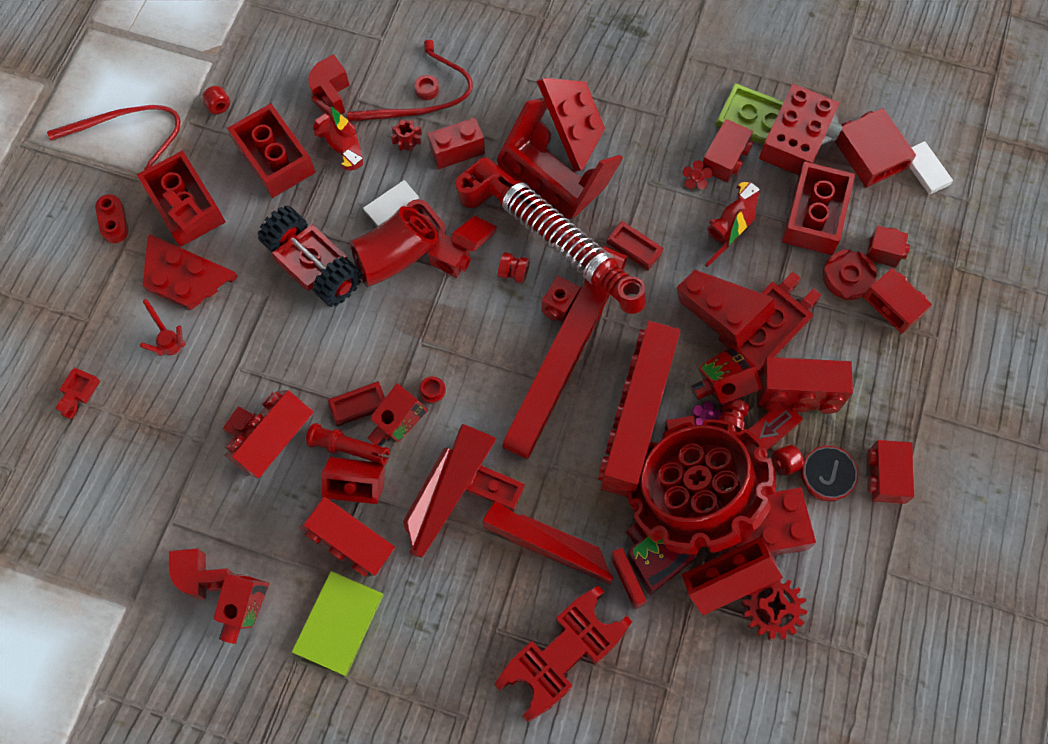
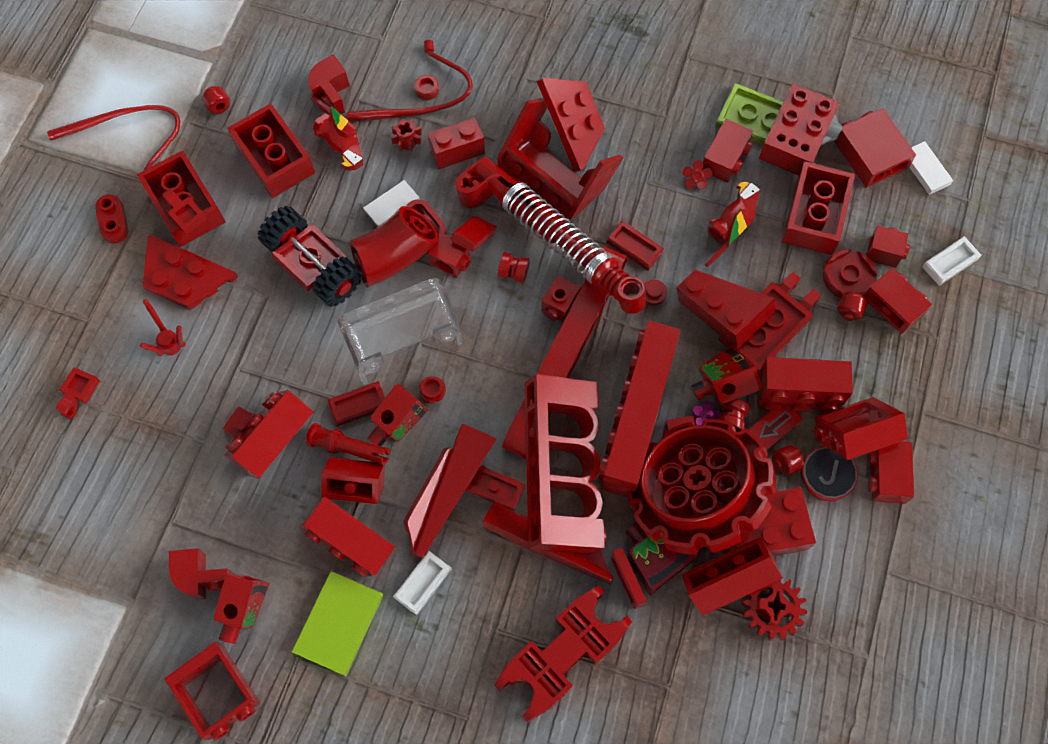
none -> red window [164,641,260,741]
none -> clear windscreen [337,278,462,385]
none -> white tile [393,551,452,616]
none -> fence [524,374,606,553]
none -> red plate [644,280,667,305]
none -> red window [814,397,908,460]
none -> red piece [837,292,868,321]
none -> white tile [922,236,982,286]

